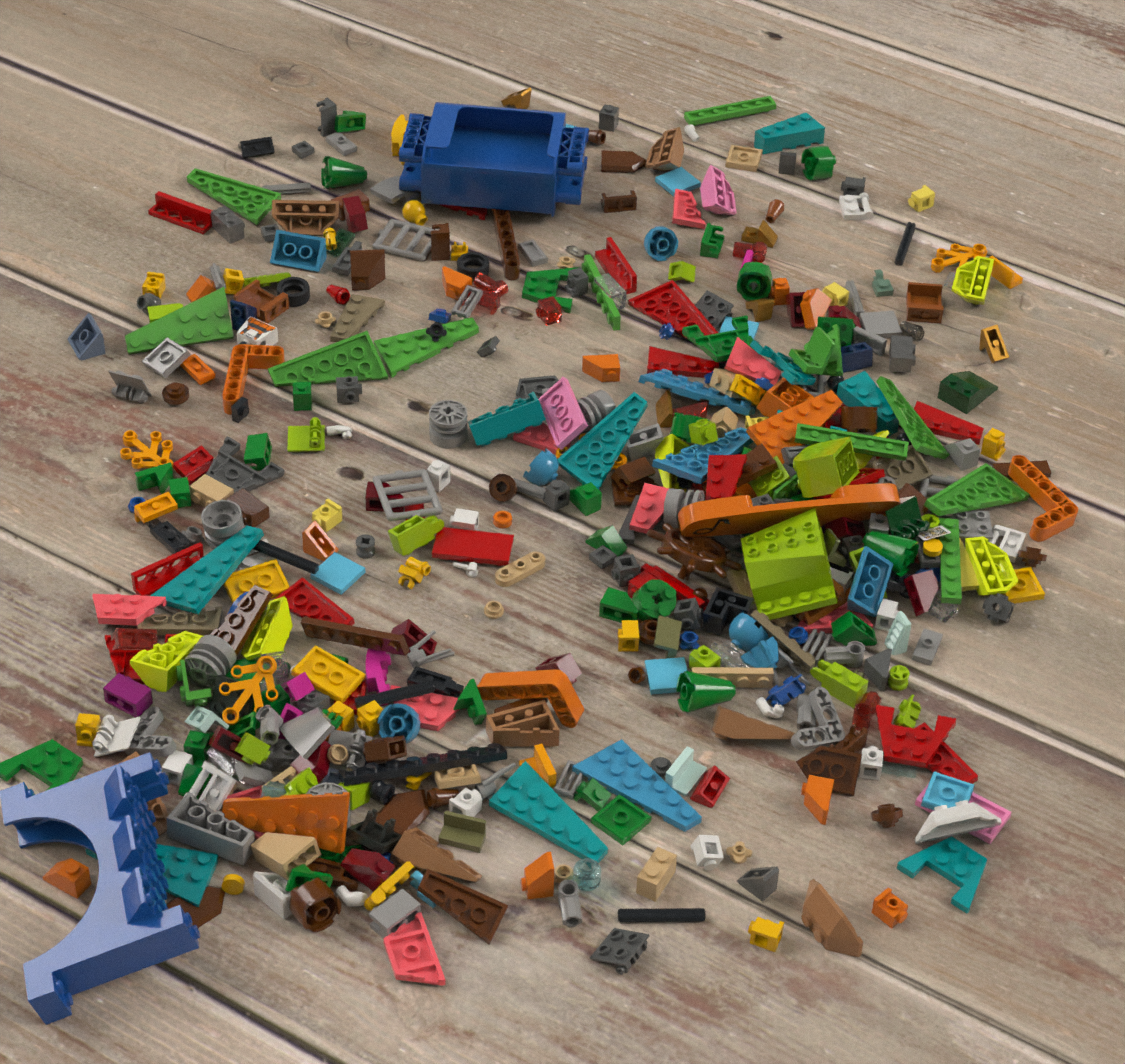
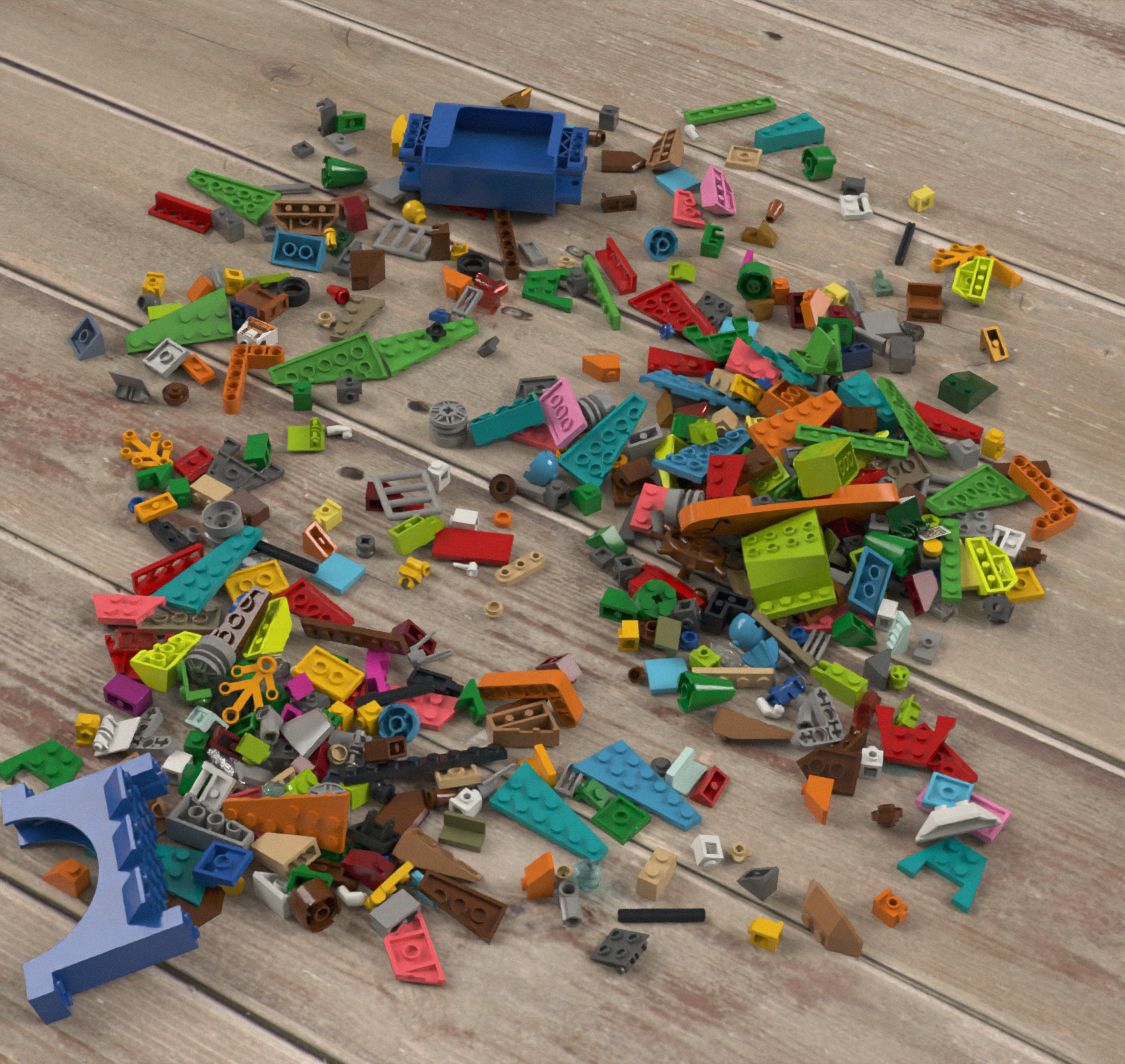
black plate [231,397,249,423] -> none
black panel [238,136,275,159] -> none
yellow hand [406,772,432,790] -> none
clear red brick [536,296,562,326] -> none
clear bracket [594,273,627,310] -> none
clear red piece [733,242,768,263] -> none
dark grey slope [778,152,797,175] -> none
light grey piece [823,641,865,668] -> none
none -> blue plate [192,841,254,888]
none -> light grey pin [650,509,666,549]

